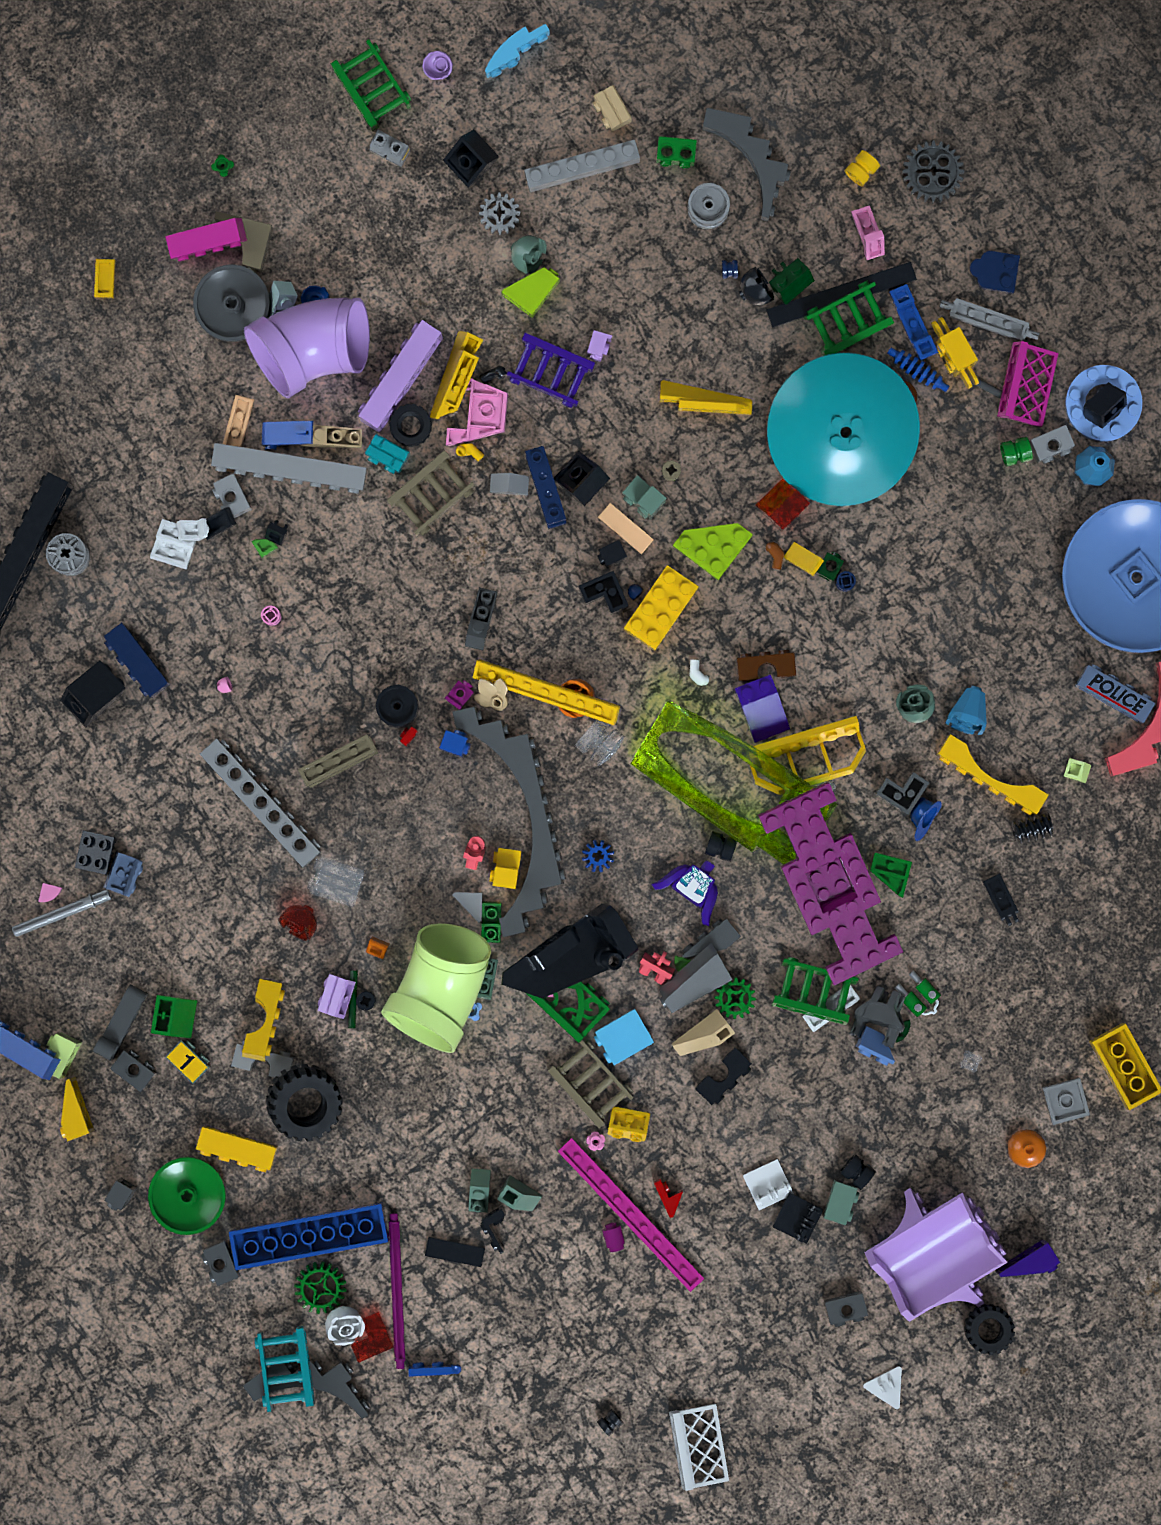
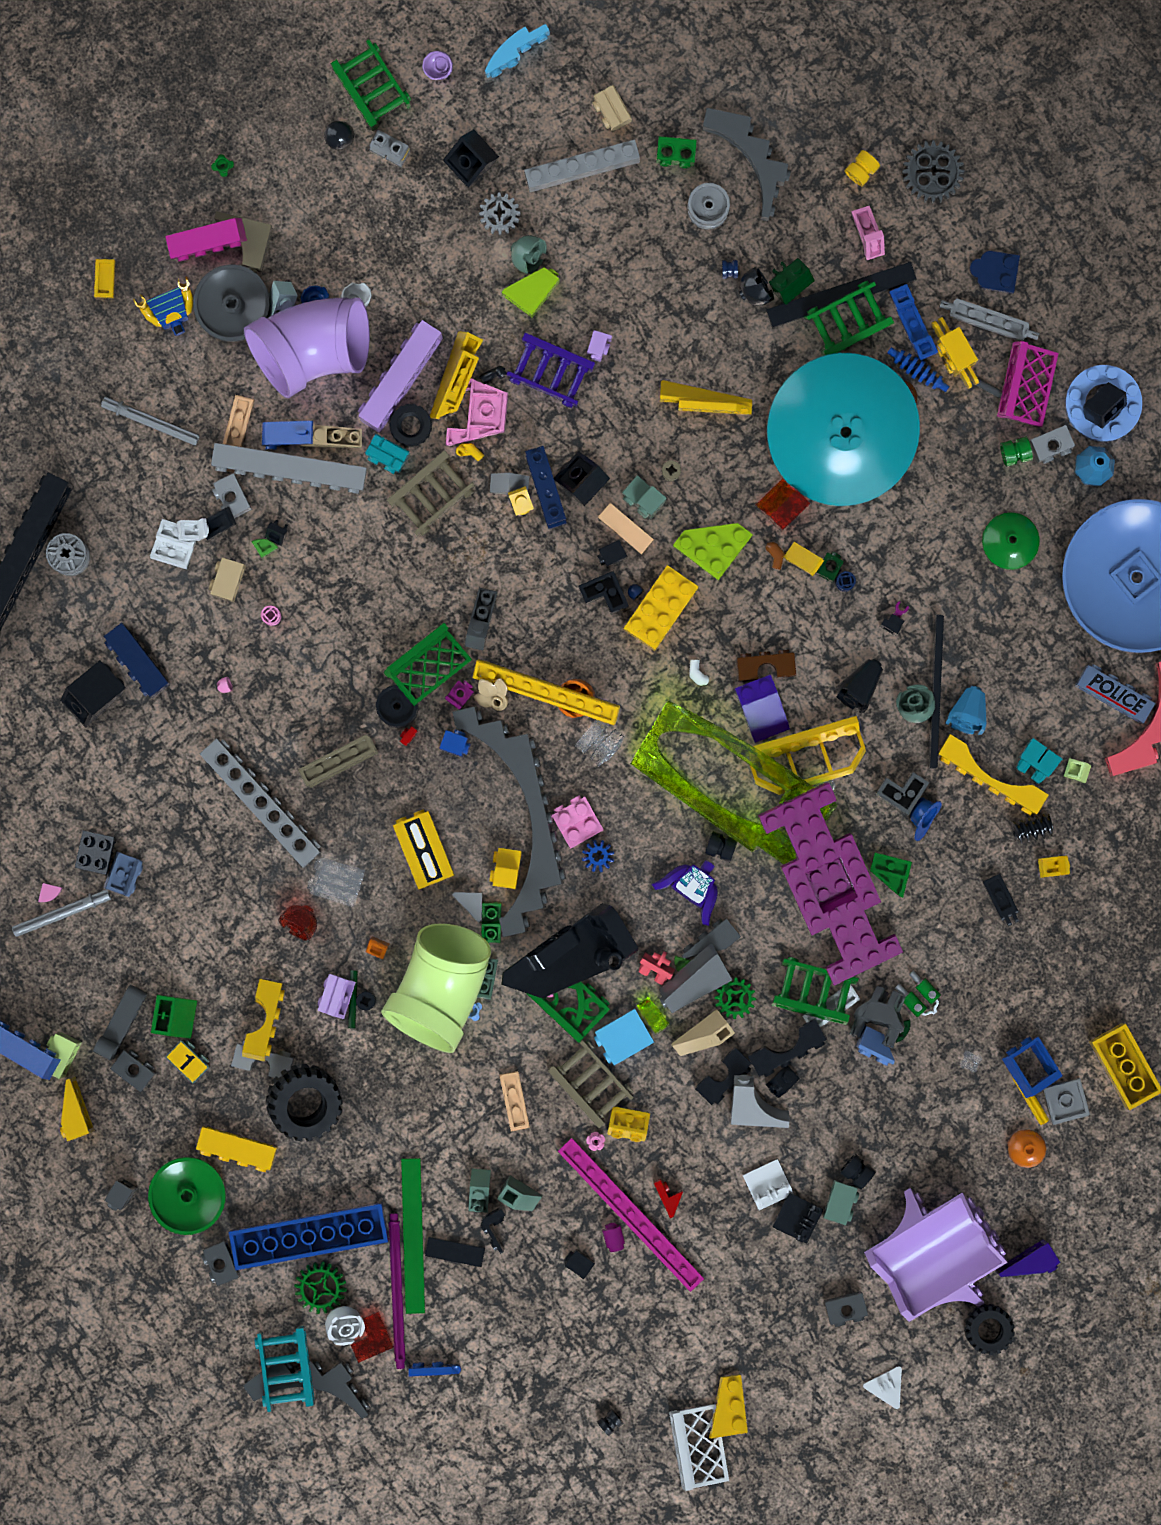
coral hips [463,836,486,870] -> none
none -> light grey axle [101,396,199,445]
none -> torso [133,276,193,336]
none -> tan brick [209,557,246,602]
none -> black hair [324,121,355,150]
none -> white hair [341,282,372,307]
none -> green fence [383,623,472,706]
none -> yellow panel [393,809,455,890]
none -> green tile [401,1158,425,1314]
none -> light nougat tile [499,1071,530,1131]
none -> yellow bracket [508,486,534,516]
none -> bright pink plate [552,795,603,849]
none -> black brick [564,1249,595,1279]
none -> clear neon green leg [636,996,670,1035]
none -> yellow wing [709,1374,748,1439]
none -> light grey arch [731,1075,790,1128]
none -> black arch [748,1018,827,1077]
none -> black bracket [766,1065,800,1098]
none -> black cone [834,659,883,713]
none -> black piece [879,601,909,636]
none -> black tile [928,615,944,769]
none -> green dish [982,512,1040,570]
none -> blue window [1002,1037,1063,1098]
none -> yellow axle [1012,1077,1049,1125]
none -> teal hips [1016,738,1063,784]
none -> yellow bracket [1038,855,1070,878]

